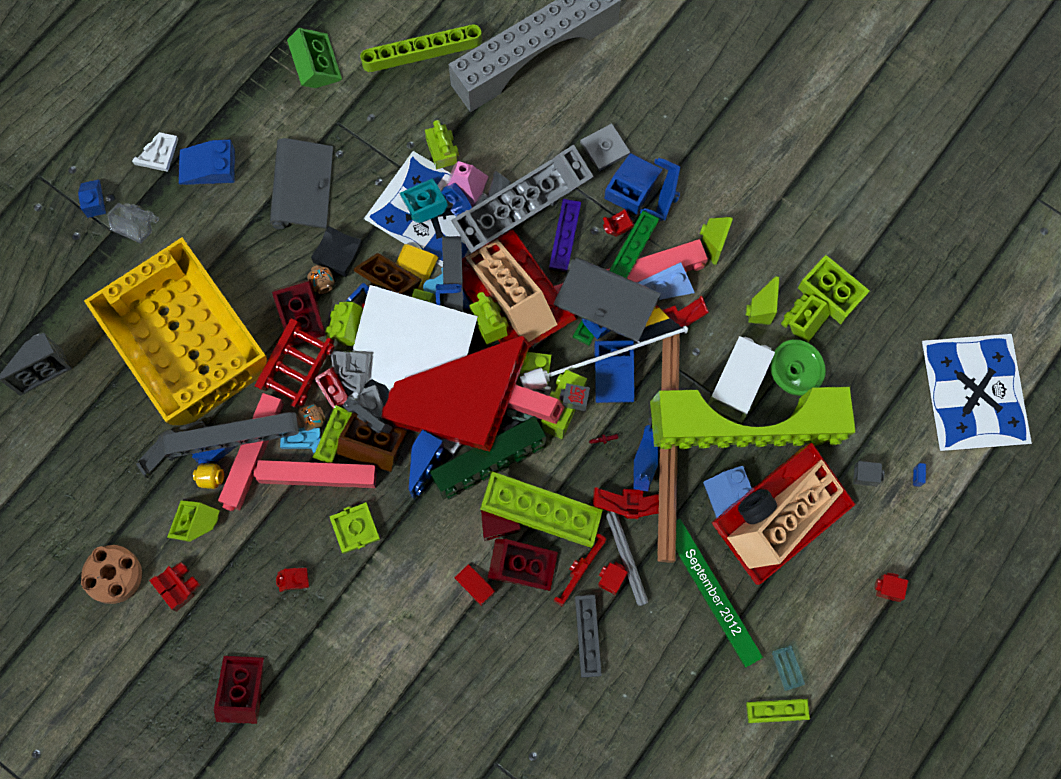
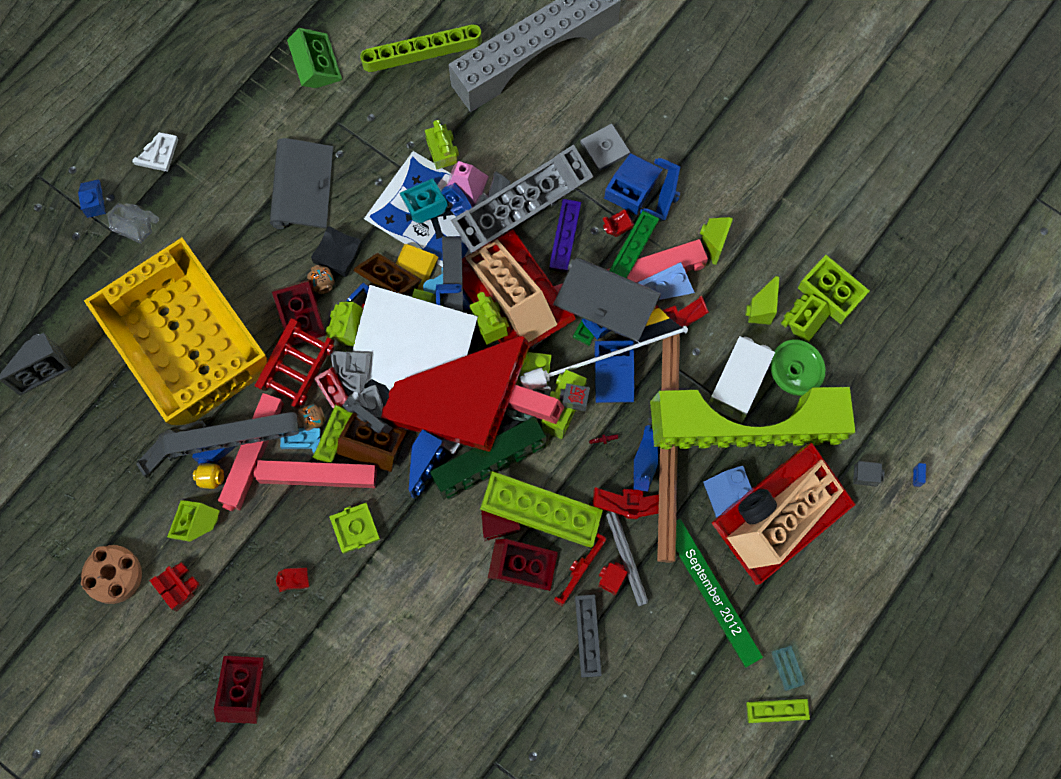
blue slope [179,140,235,185] -> none
red slope [454,564,496,606] -> none
red brick [874,572,908,602] -> none
sticker [922,334,1032,451] -> none

